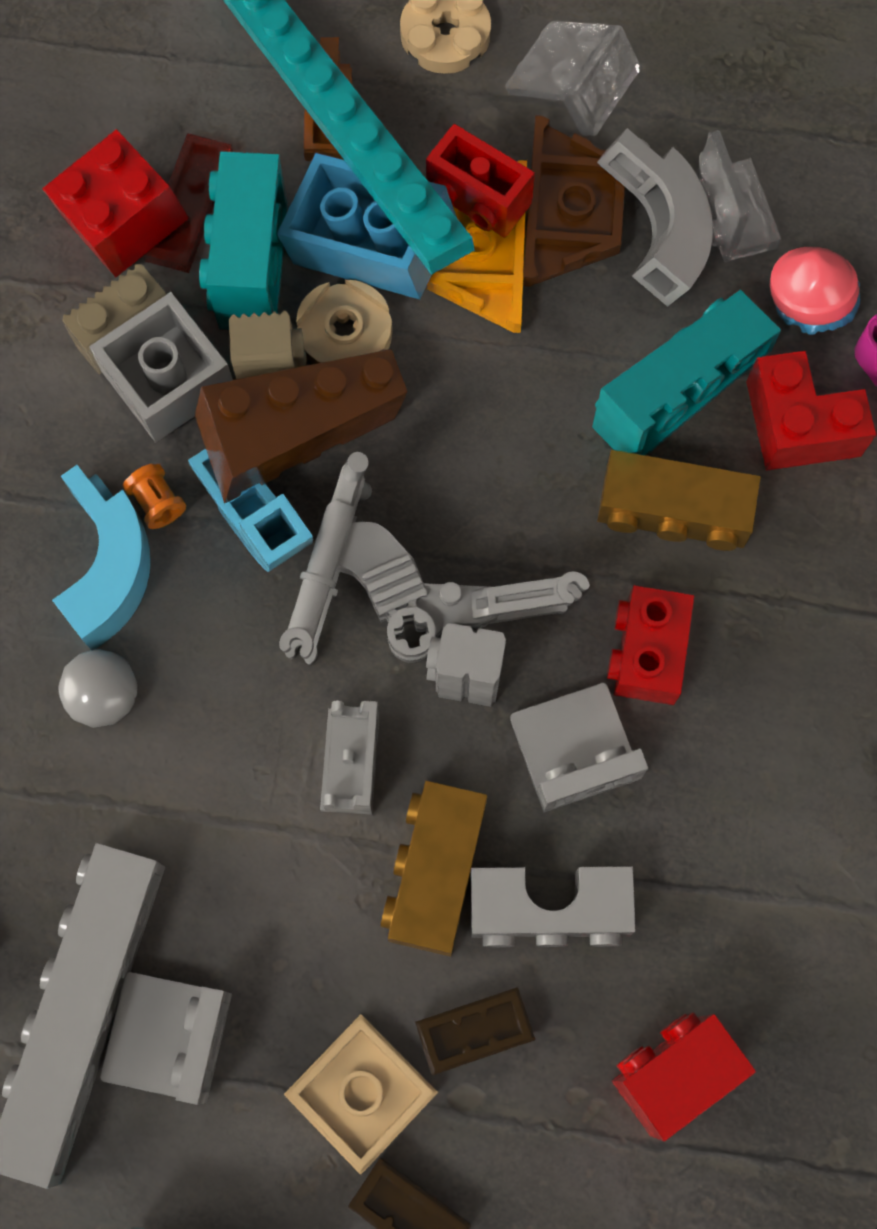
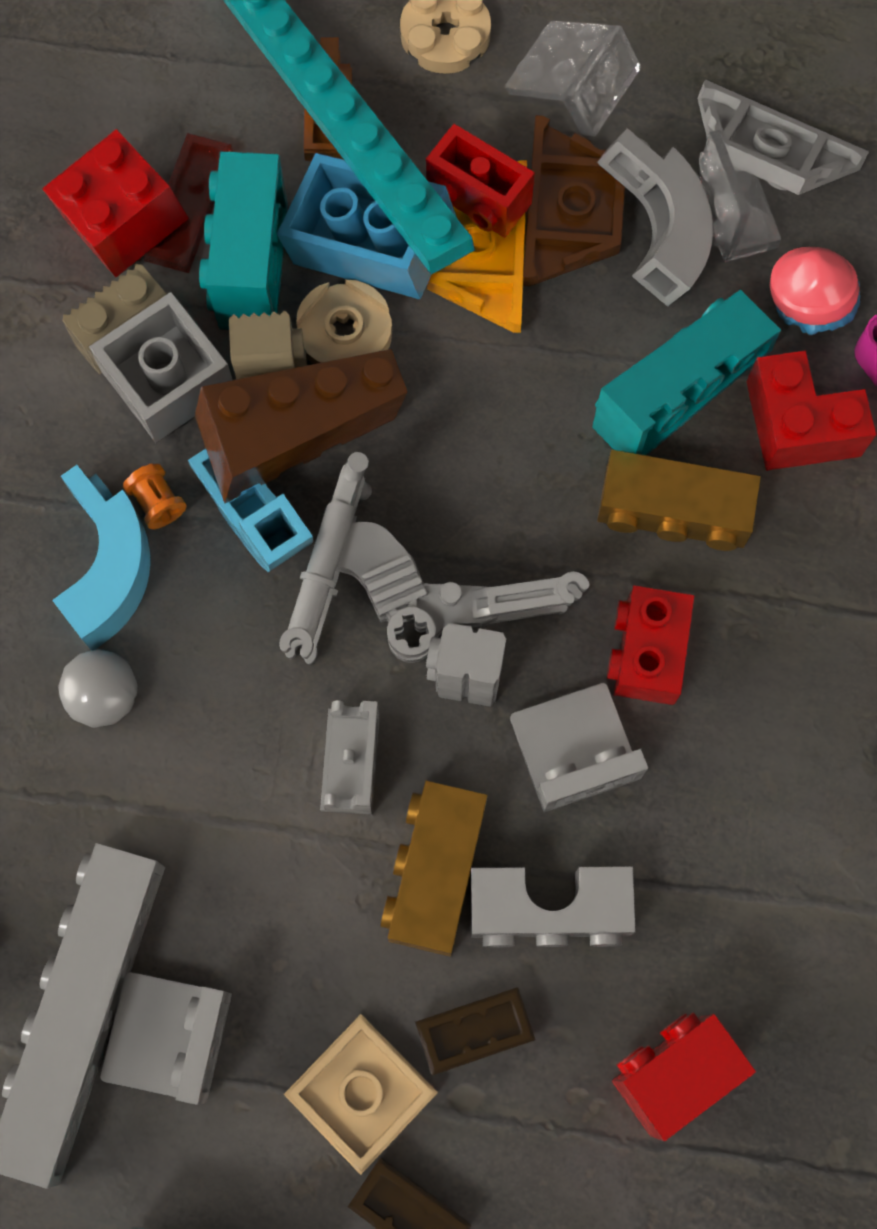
none -> light grey wing [697,80,869,195]

